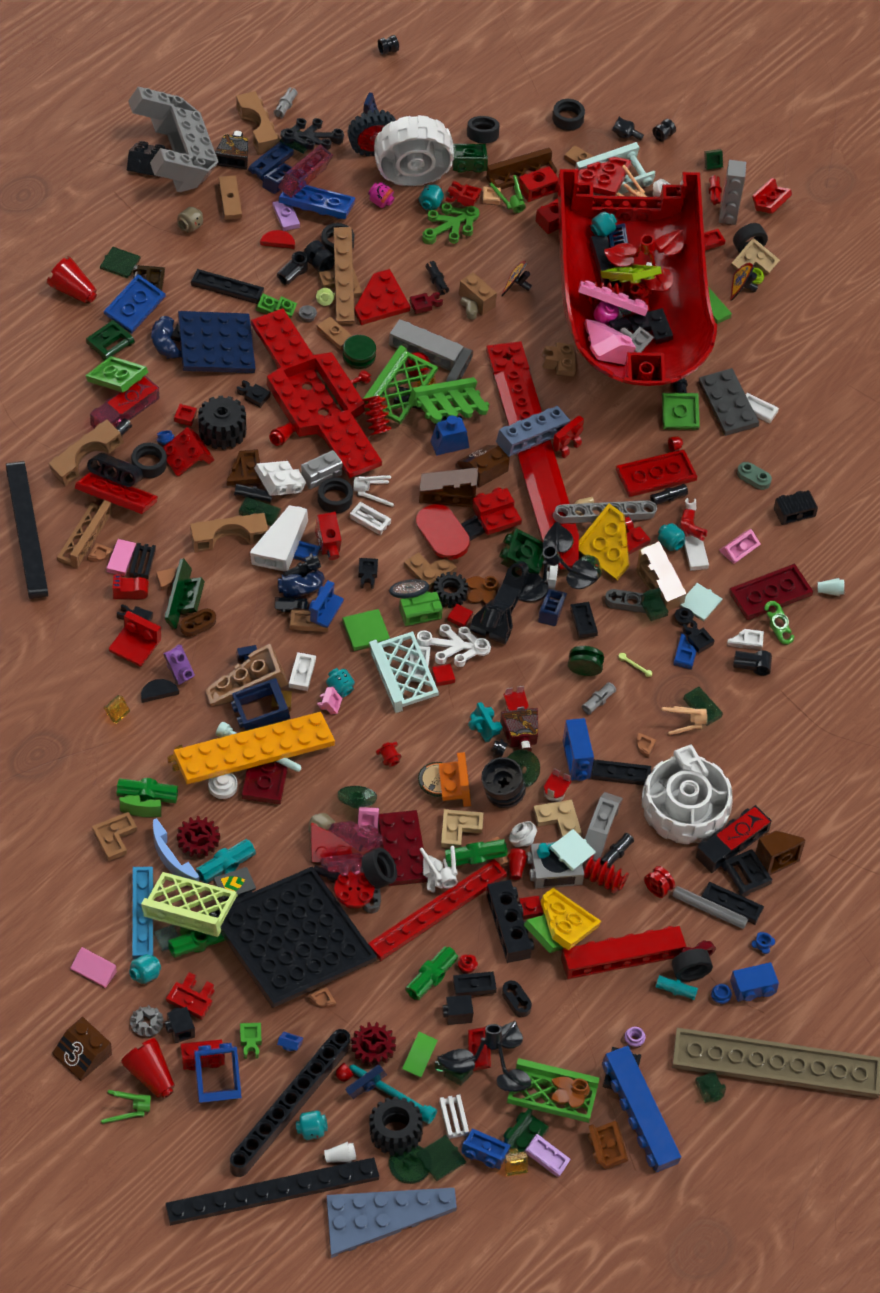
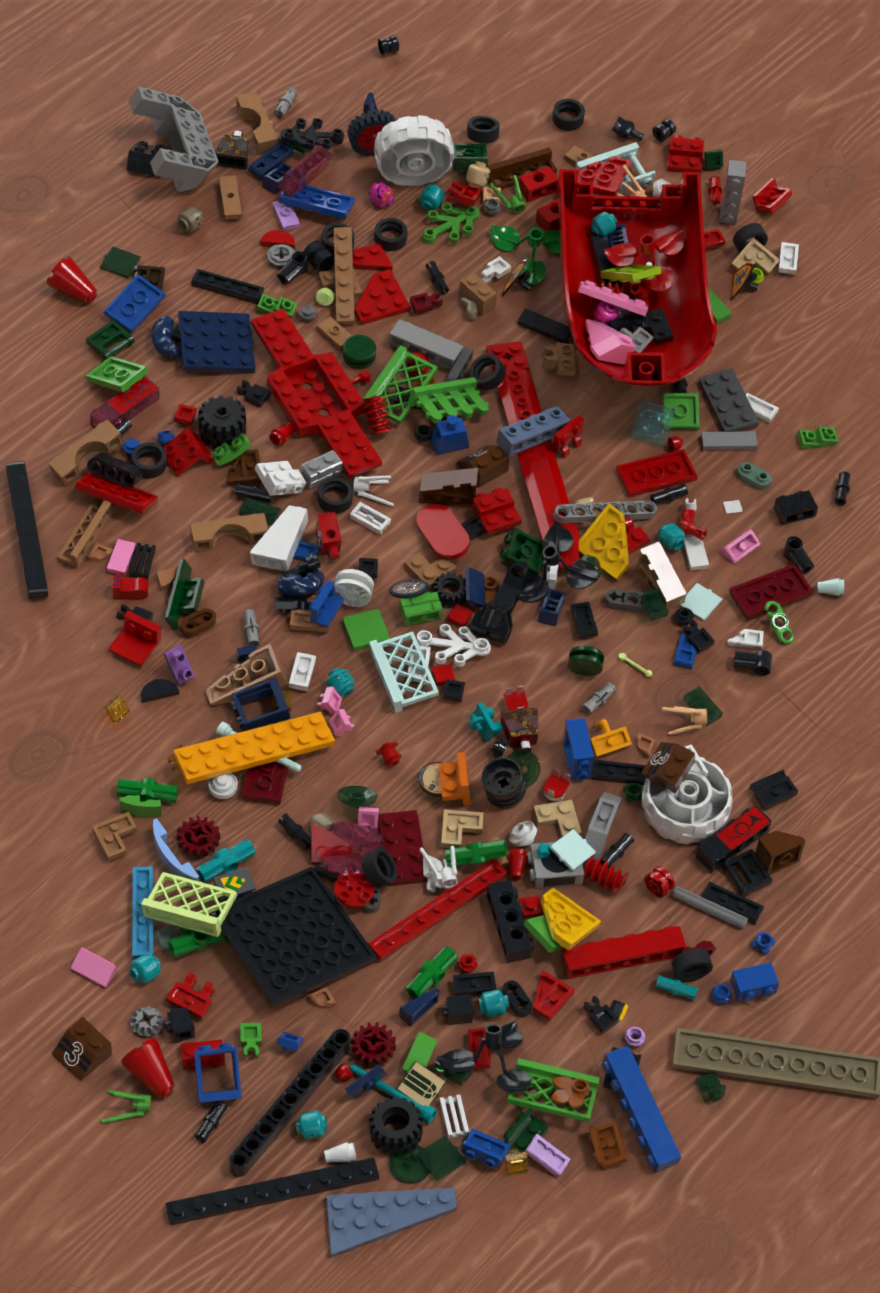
none -> blue plate [123,439,141,456]
none -> black pin [194,1101,228,1143]
none -> bright green slope [212,433,252,466]
none -> light grey pin [243,609,260,647]
none -> light grey gear [267,244,295,268]
none -> black pin [278,813,311,850]
none -> bright pink tile [329,709,354,737]
none -> white wheel [334,569,374,607]
none -> red wing [352,242,393,271]
none -> black tyre [374,218,408,251]
none -> piece [396,1061,446,1106]
none -> dark blue slope [399,988,440,1026]
none -> black plate [415,425,433,442]
none -> black plate [443,679,465,702]
none -> dark blue slope [465,567,485,609]
none -> tan head [466,161,490,188]
none -> black tyre [470,354,506,390]
none -> teal head [478,989,509,1018]
none -> white plate [481,256,512,284]
none -> flat silver plate [483,198,501,215]
none -> green plant [490,226,560,285]
none -> black tile [517,308,571,343]
none -> red wing [533,970,575,1021]
none -> black plate [583,996,619,1034]
none -> light orange plate [590,719,632,757]
none -> sticker [610,1000,628,1020]
none -> dark green plate [623,783,642,803]
none -> clear light blue plate [631,400,676,445]
none -> reddish brown slope [641,742,695,793]
none -> red plate [667,135,704,175]
none -> light grey tile [701,431,758,450]
none -> white sticker [723,500,743,514]
none -> black plate [749,770,798,810]
none -> white plate [778,242,799,275]
none -> black piece [783,536,814,575]
none -> bright green slope [796,426,839,449]
none -> black pin [835,471,850,506]

